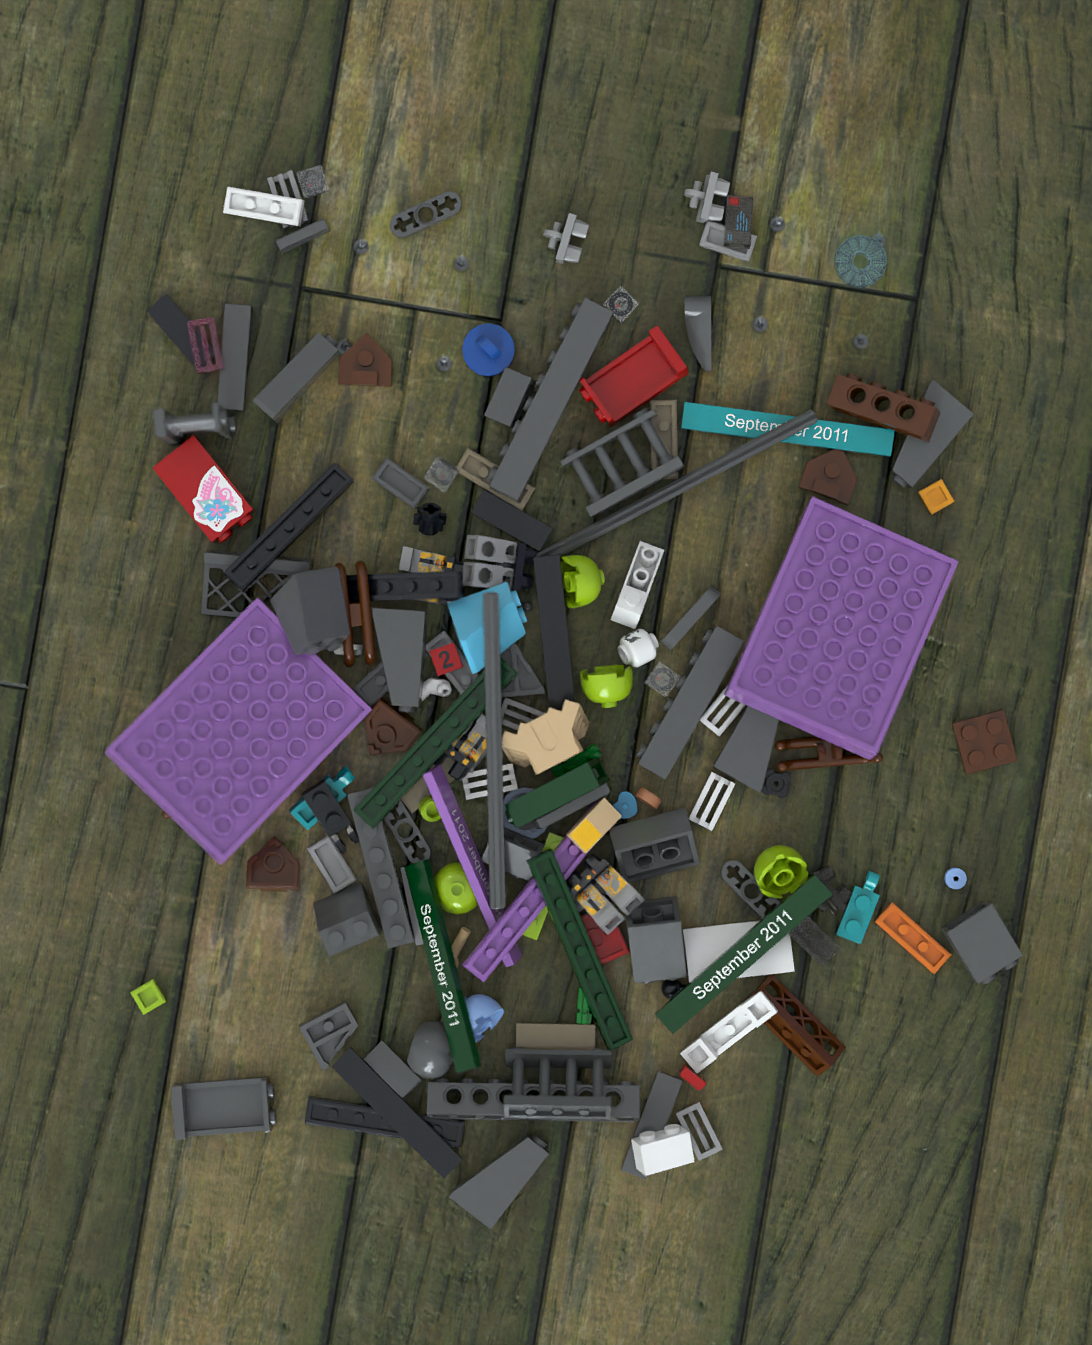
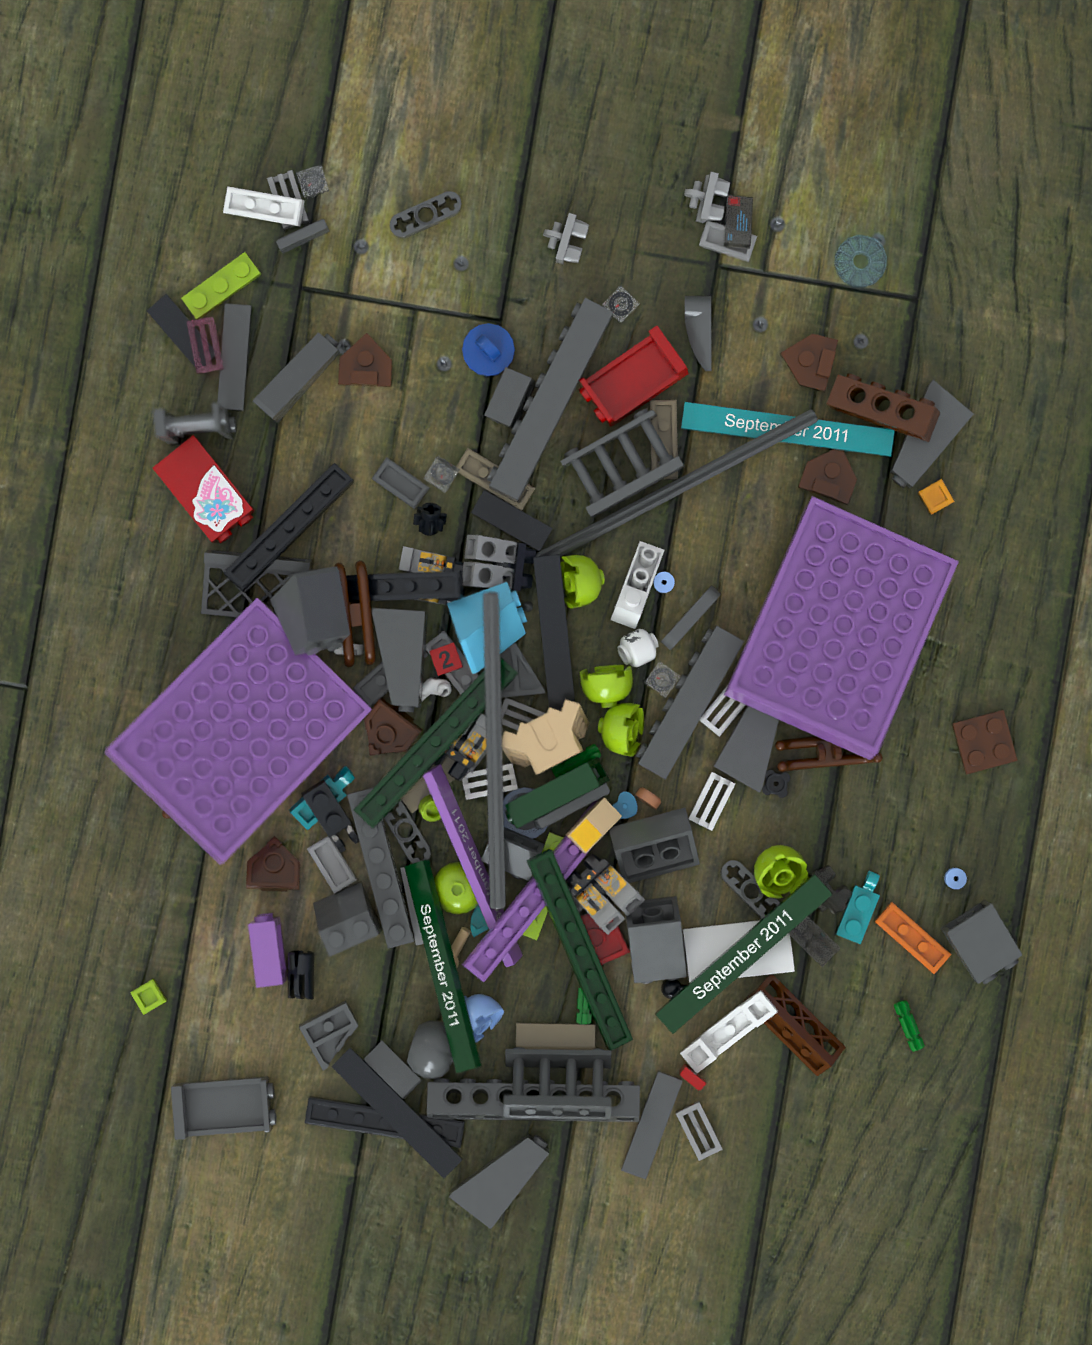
white brick [631,1124,694,1176] -> none
none -> lime plate [181,252,261,320]
none -> medium lavender window [248,913,288,988]
none -> black arm [288,950,314,1000]
none -> teal tile [470,905,489,937]
none -> lime cylinder [598,703,644,757]
none -> light blue piece [653,572,675,593]
none -> reddish brown plate [780,334,838,392]
none -> green axle [894,1000,925,1051]

